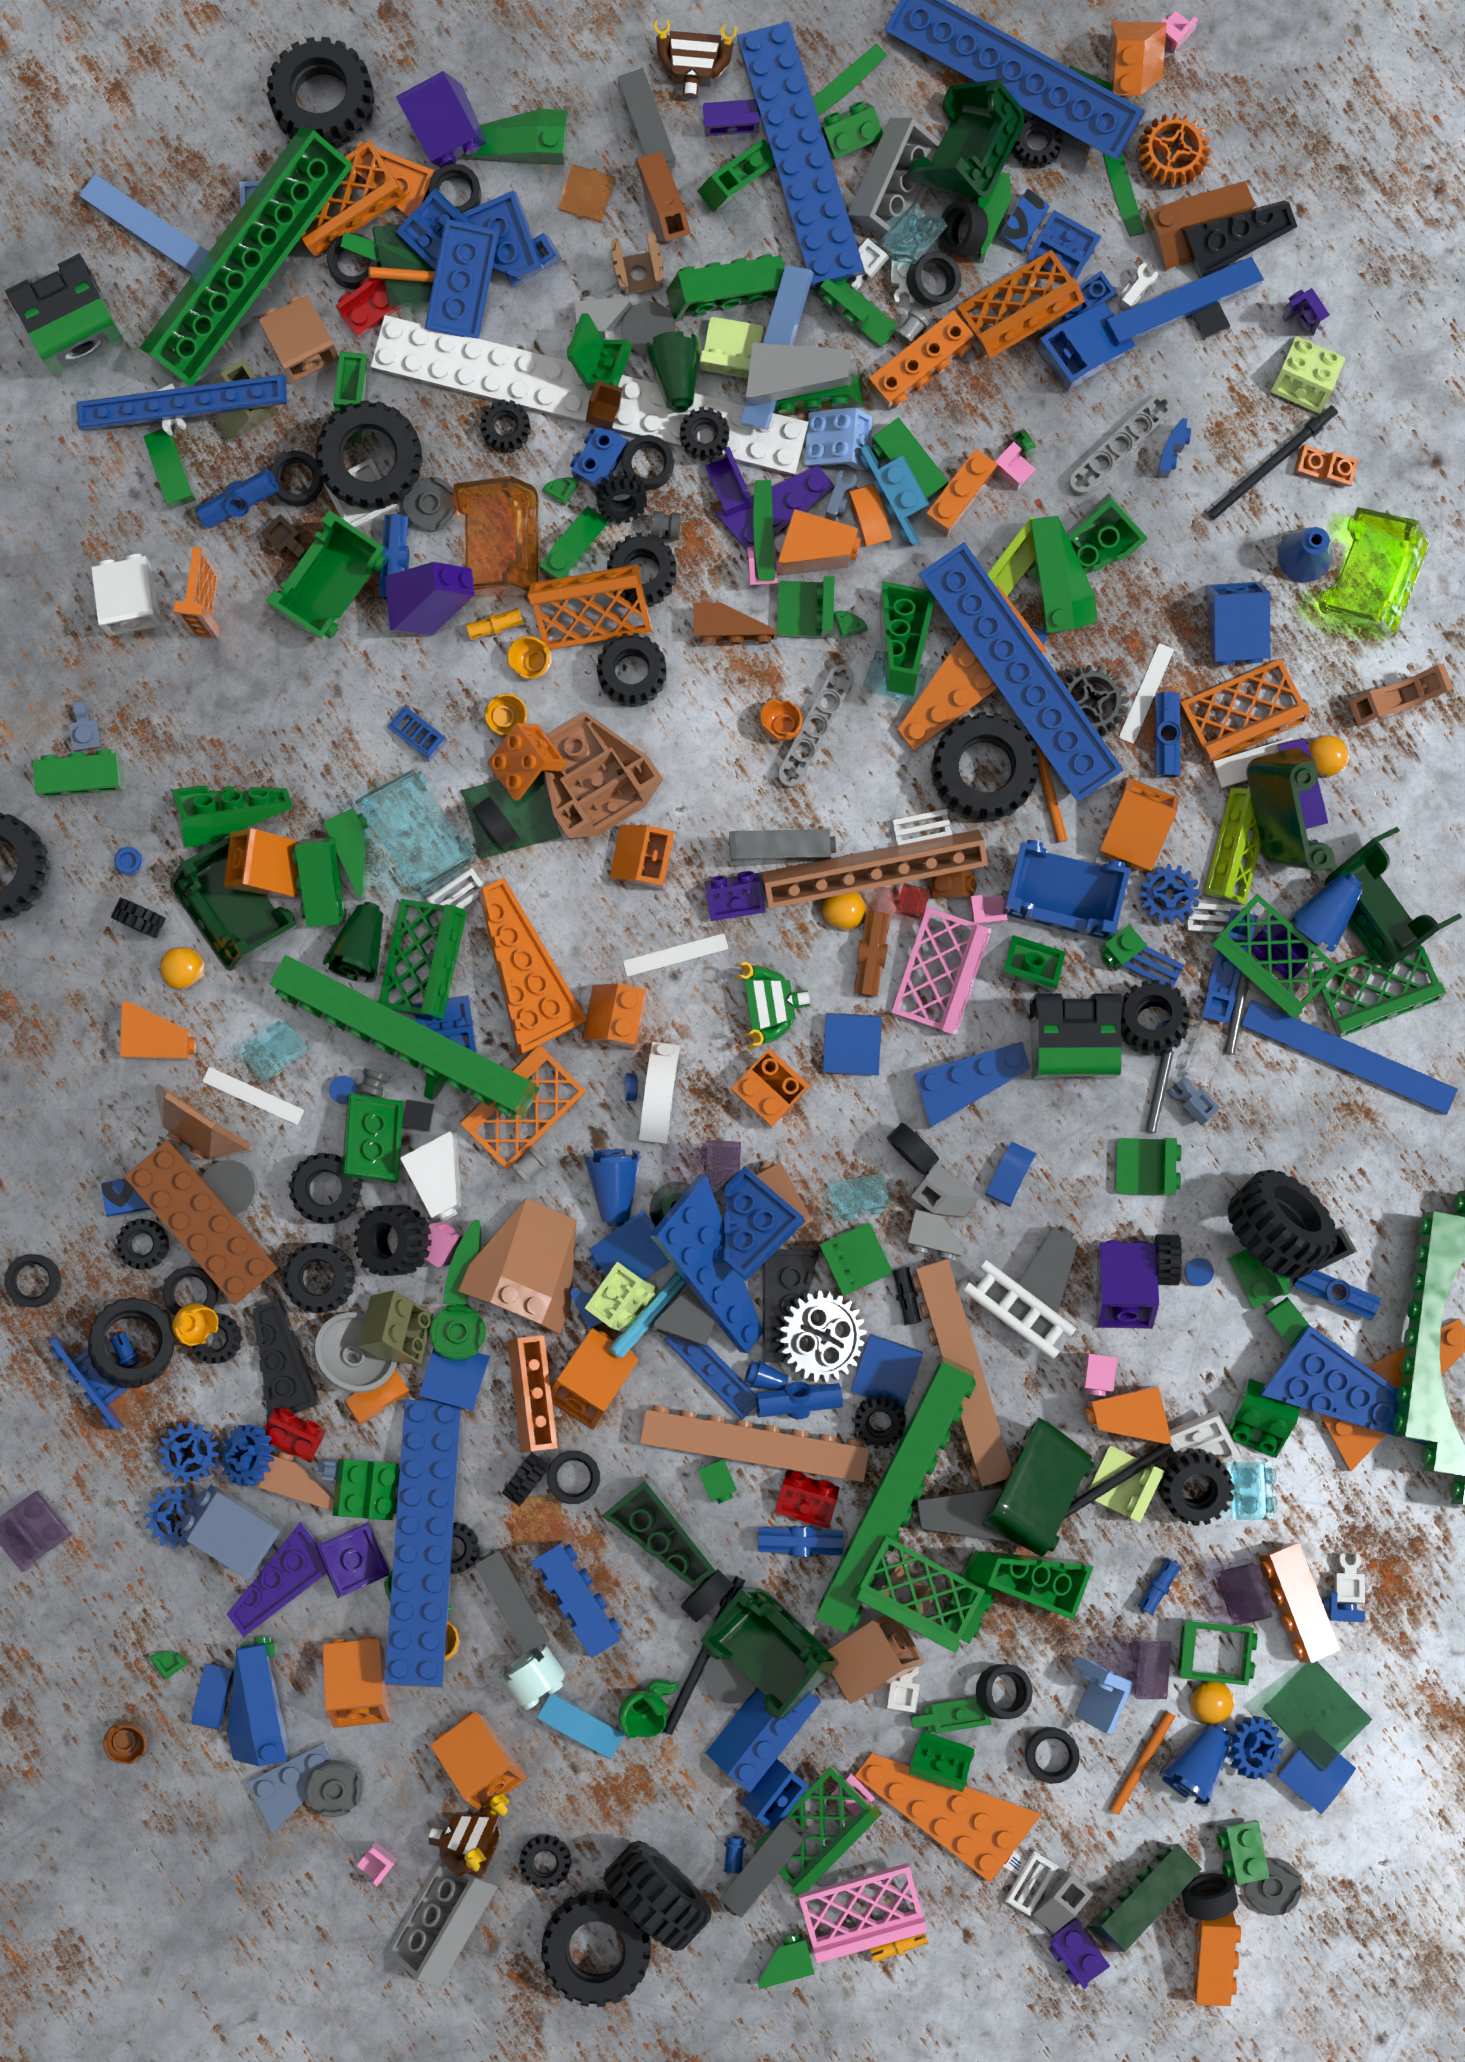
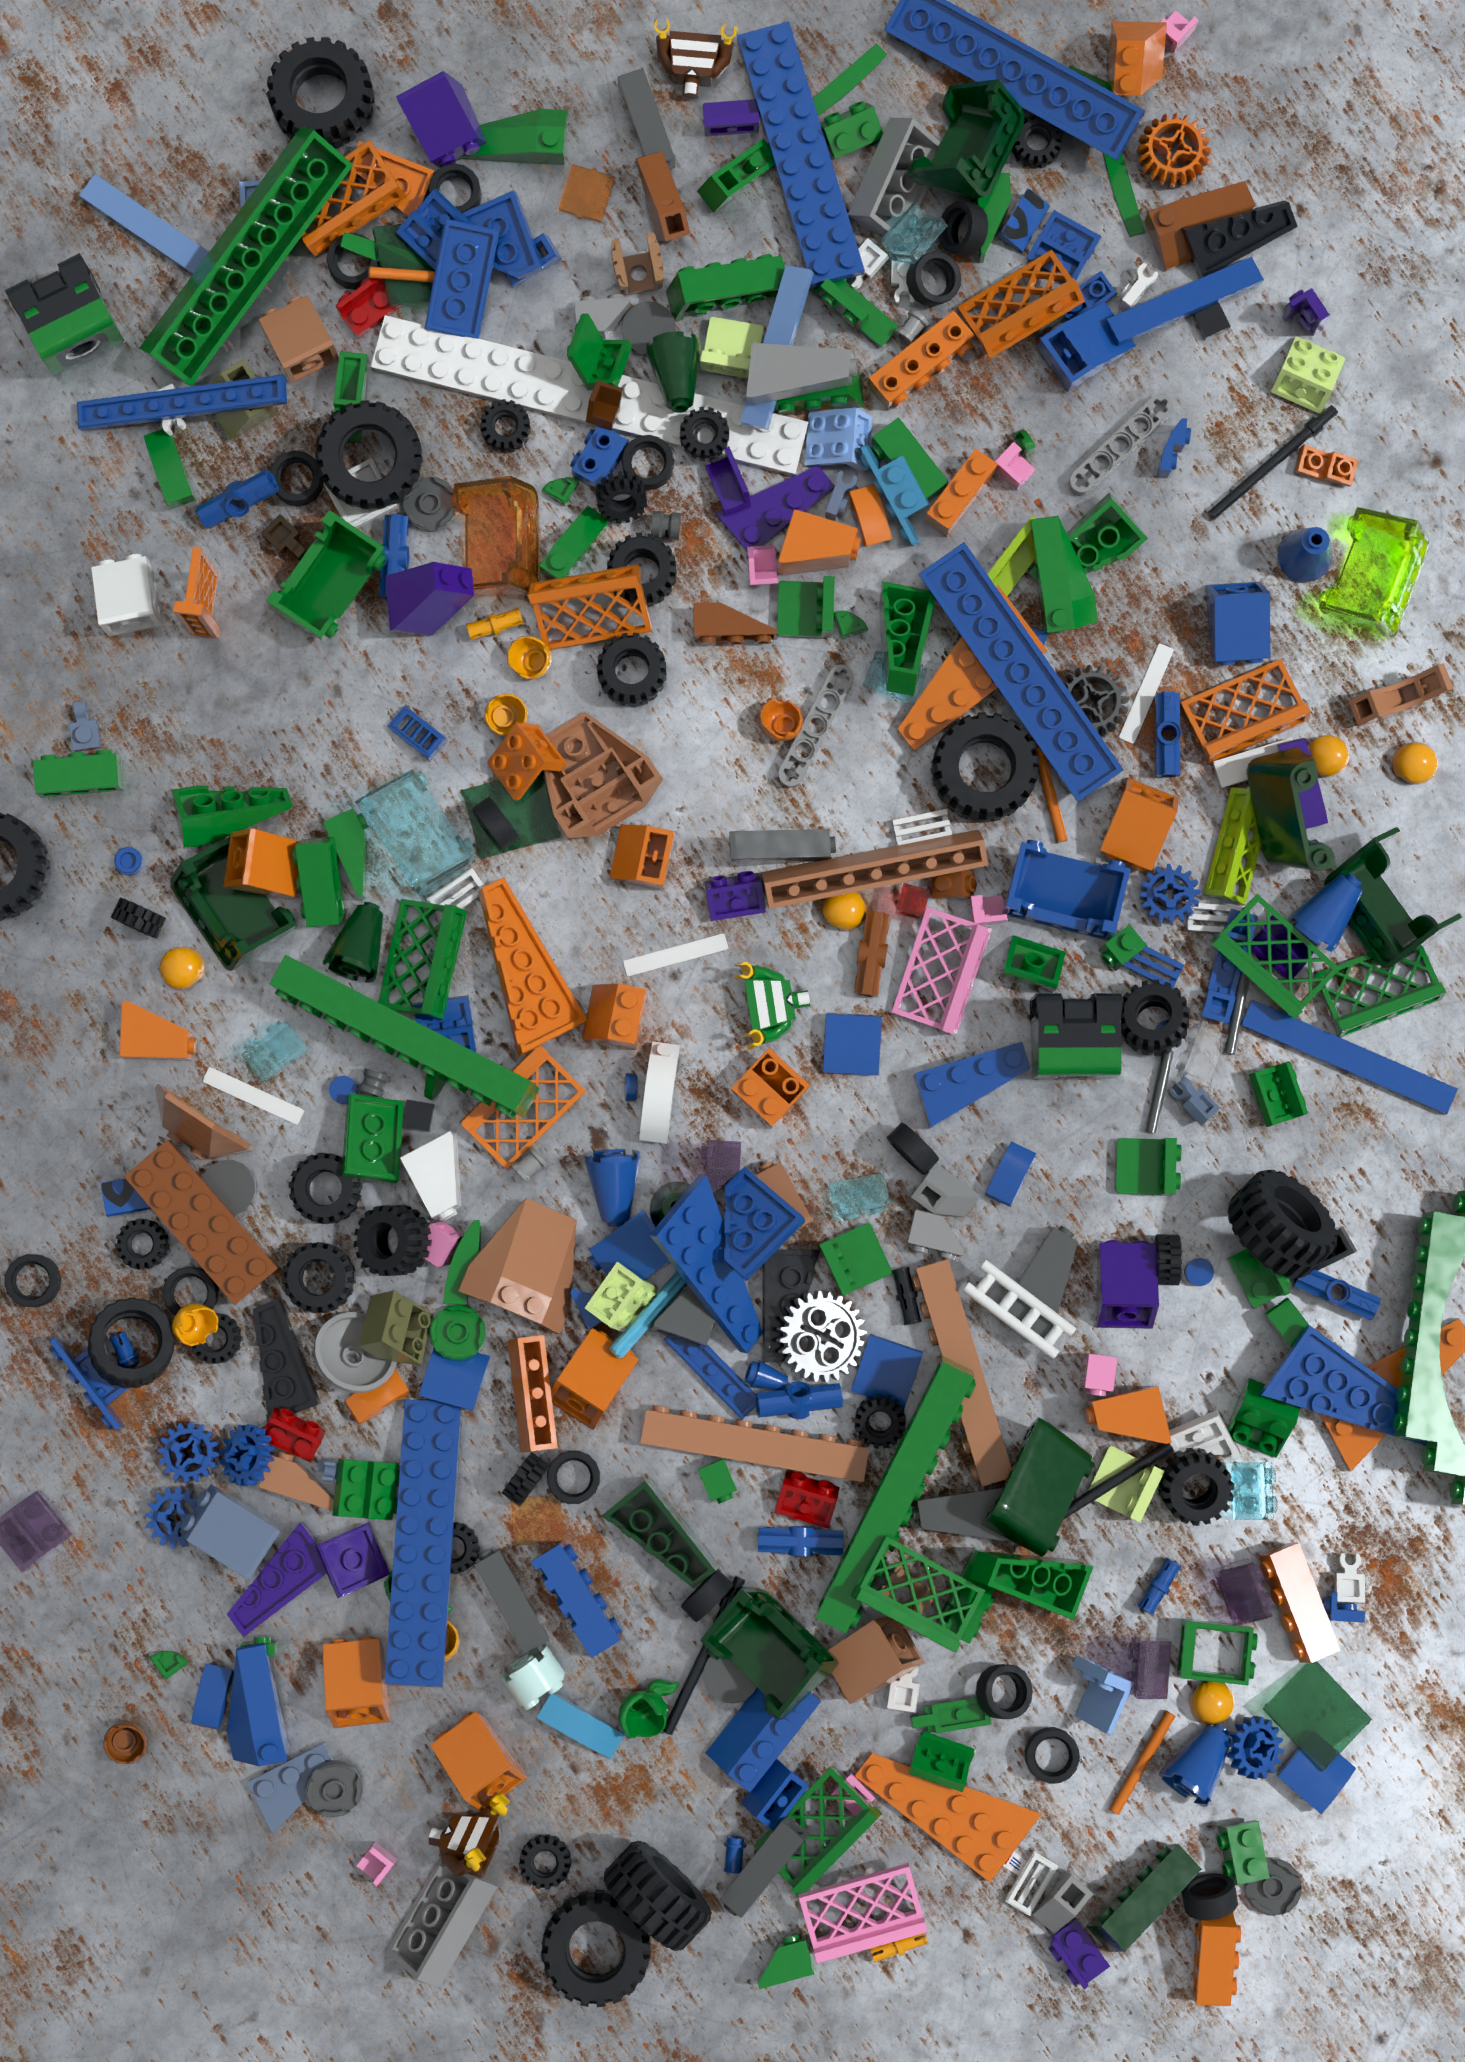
green sticker [753,480,775,581] -> none
none -> green bracket [1248,1061,1308,1127]
none -> light orange hair [1392,742,1438,784]

